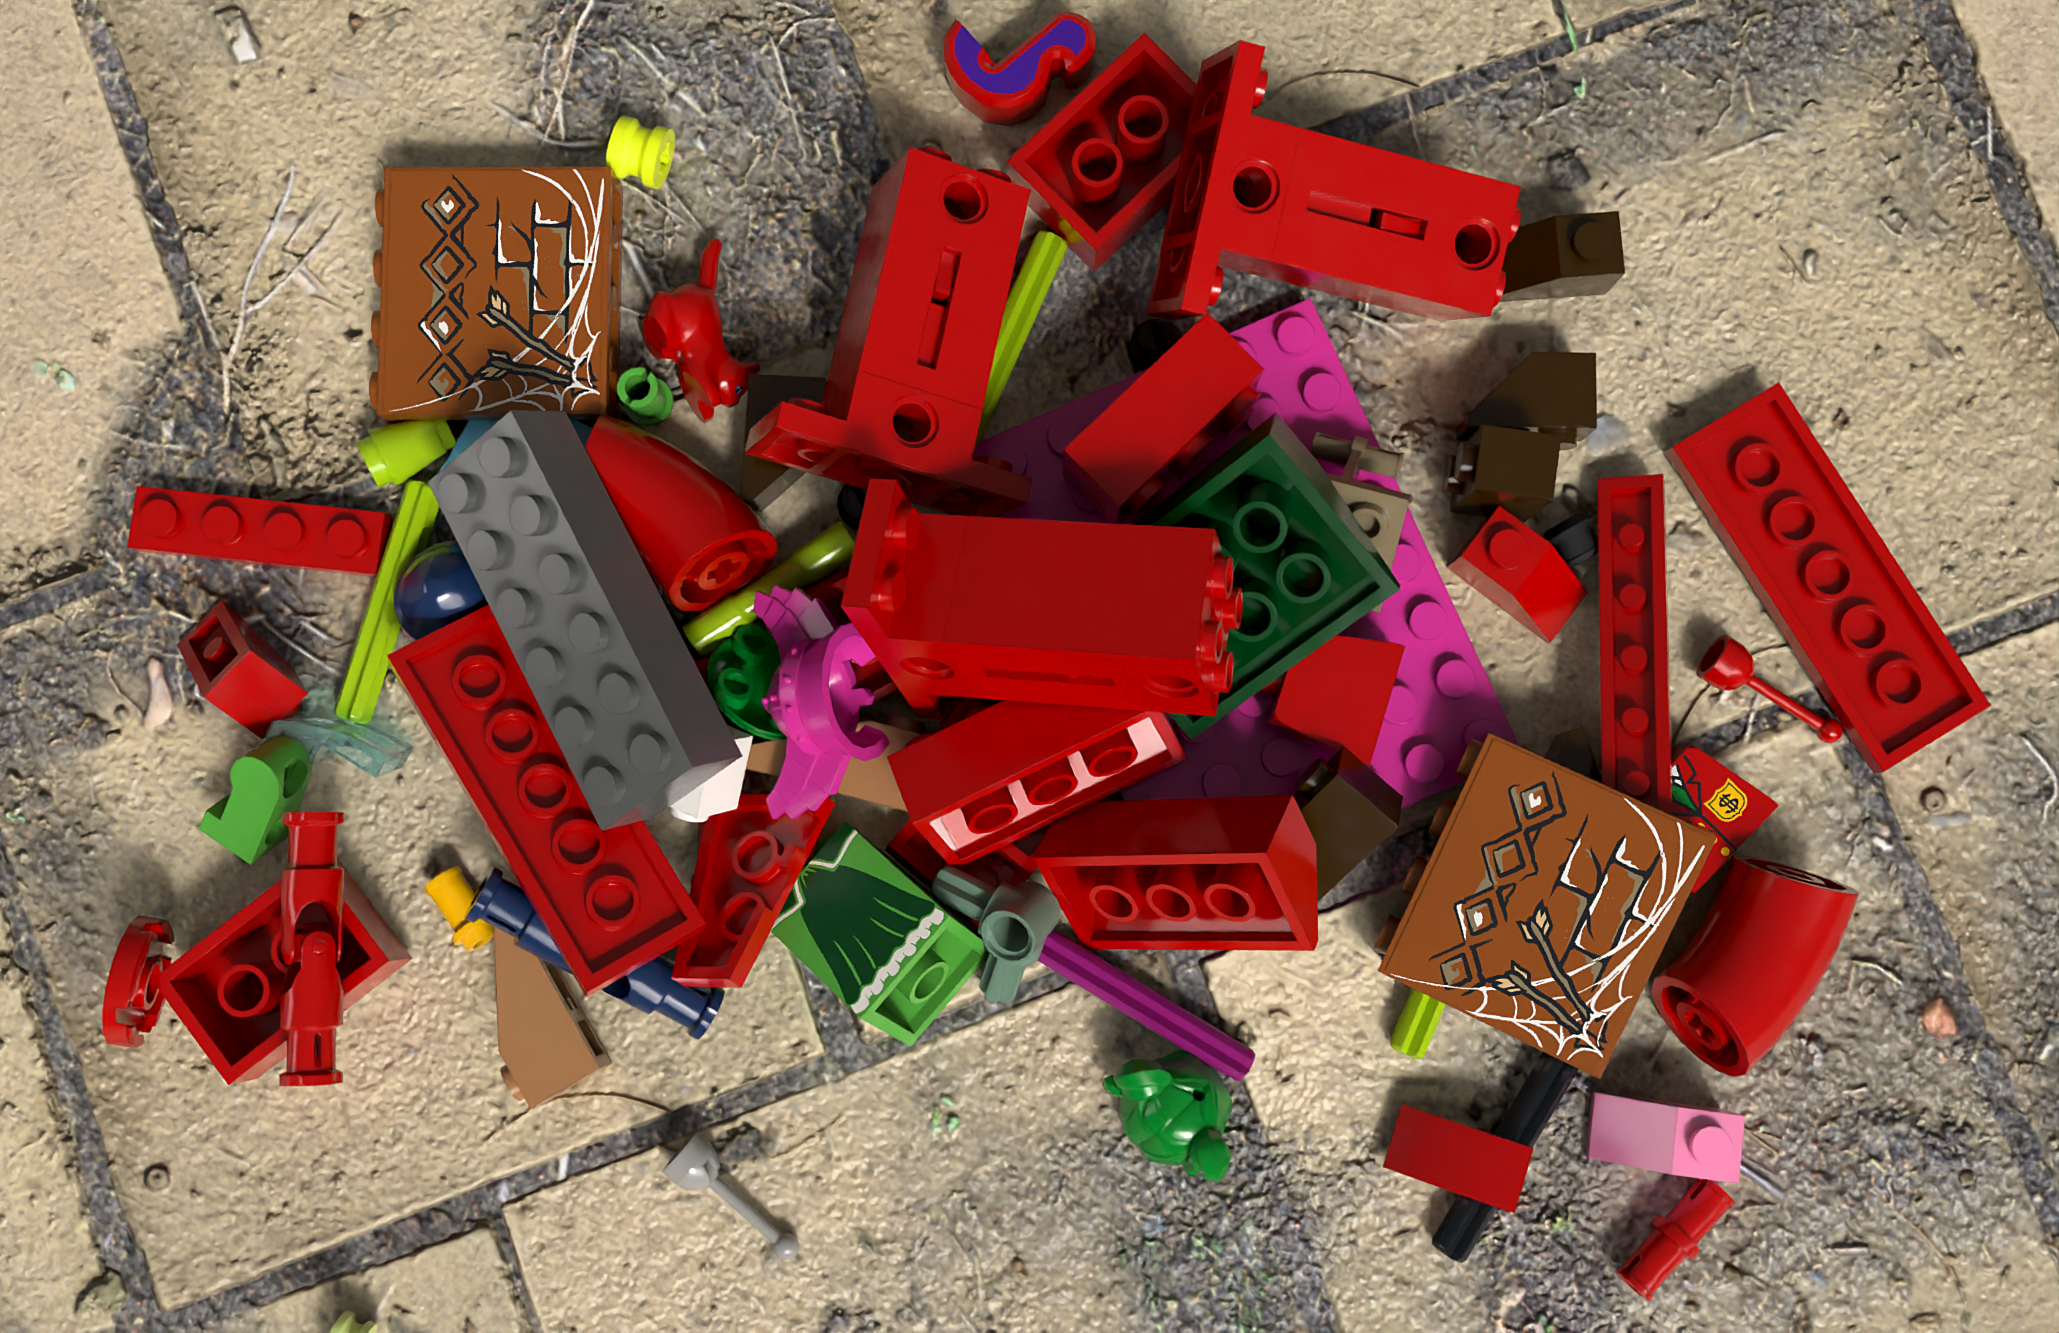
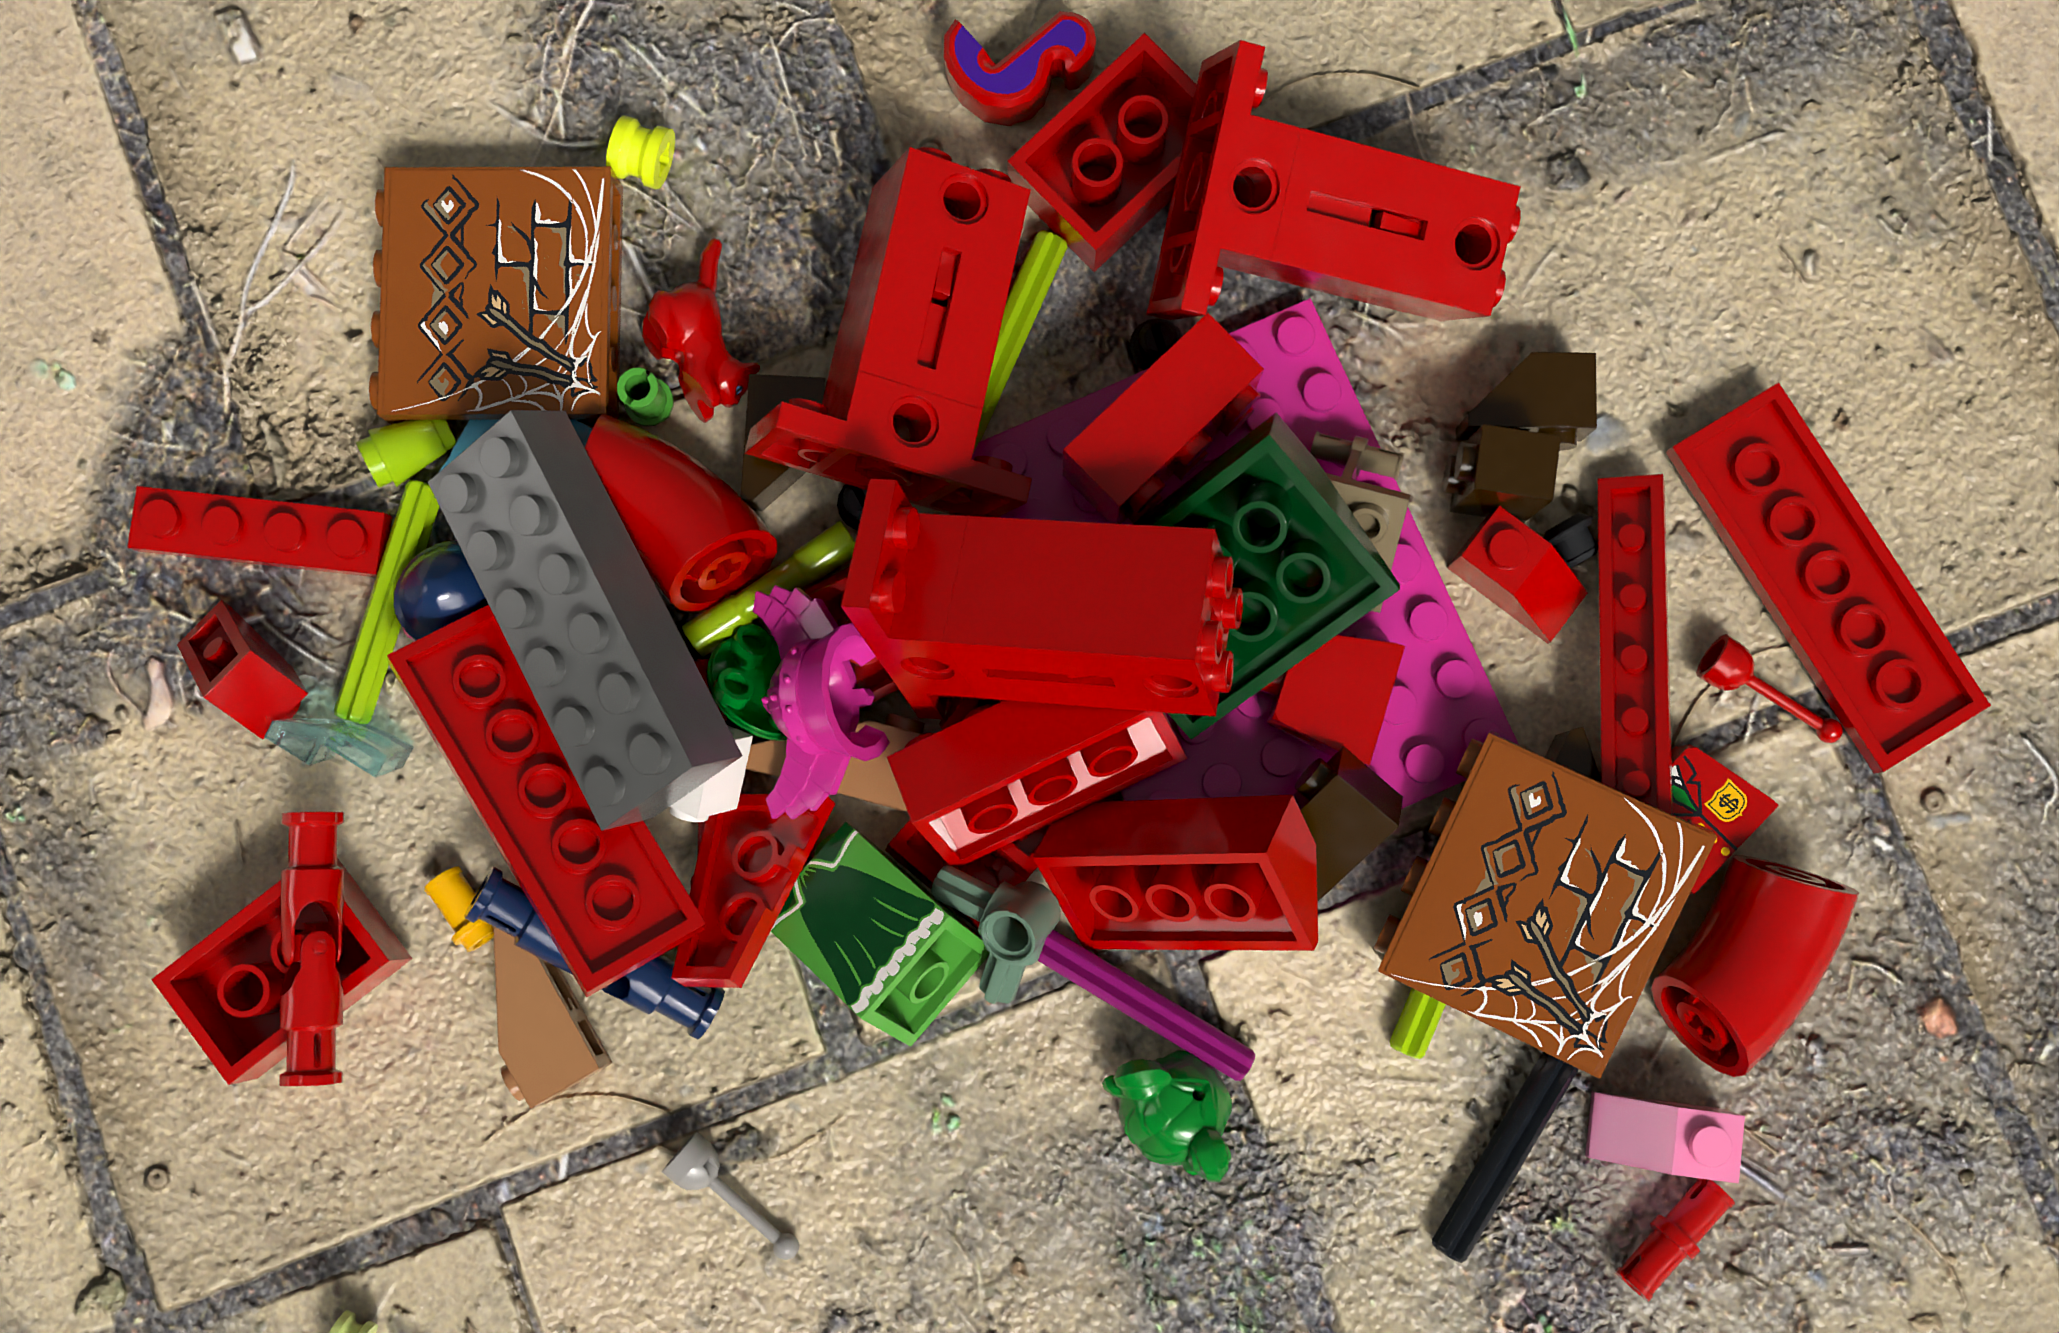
red tile [102,915,175,1048] -> none
bright green leg [199,735,312,865] -> none
red slope [1383,1104,1534,1213] -> none
dark brown slope [1499,211,1625,302] -> none

